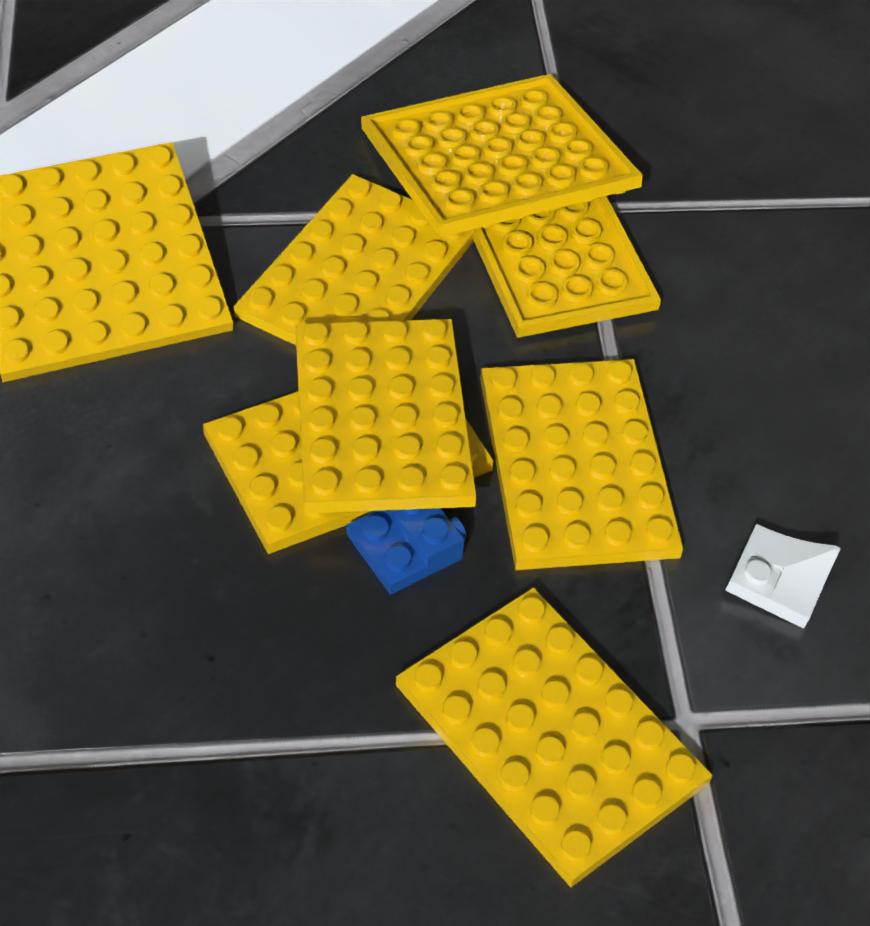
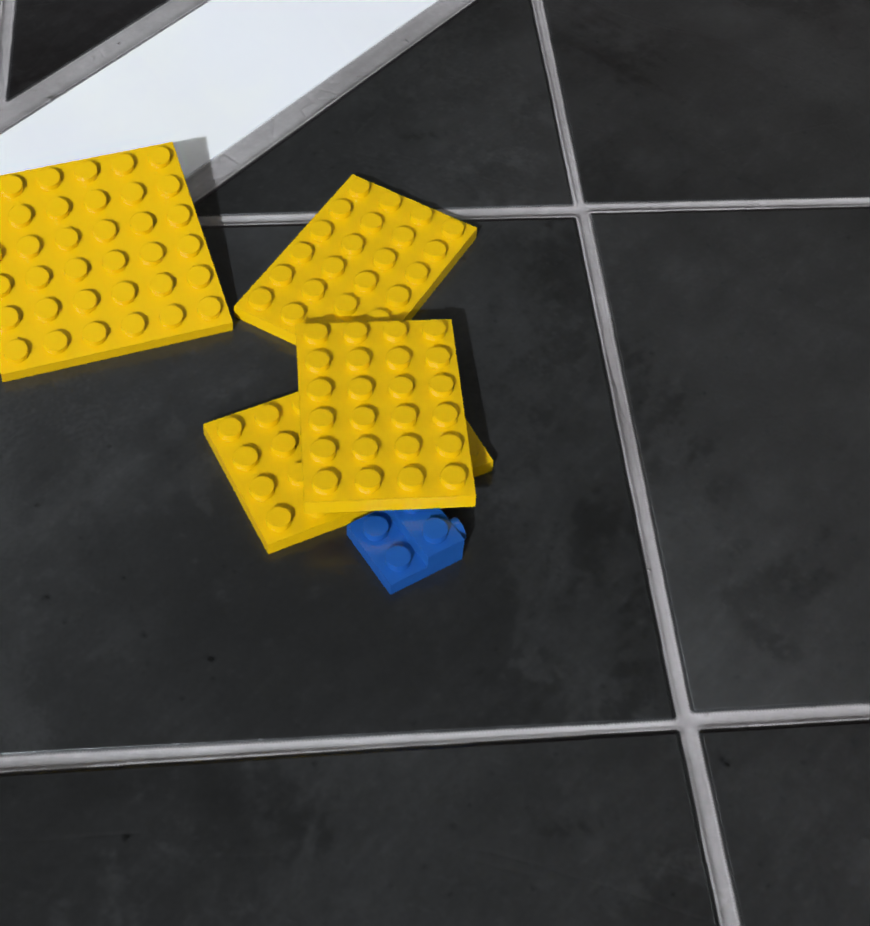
yellow plate [361,74,643,238] -> none
yellow plate [396,587,713,888] -> none
yellow plate [472,196,661,338] -> none
yellow plate [480,359,683,570] -> none
white plate [725,524,841,629] -> none

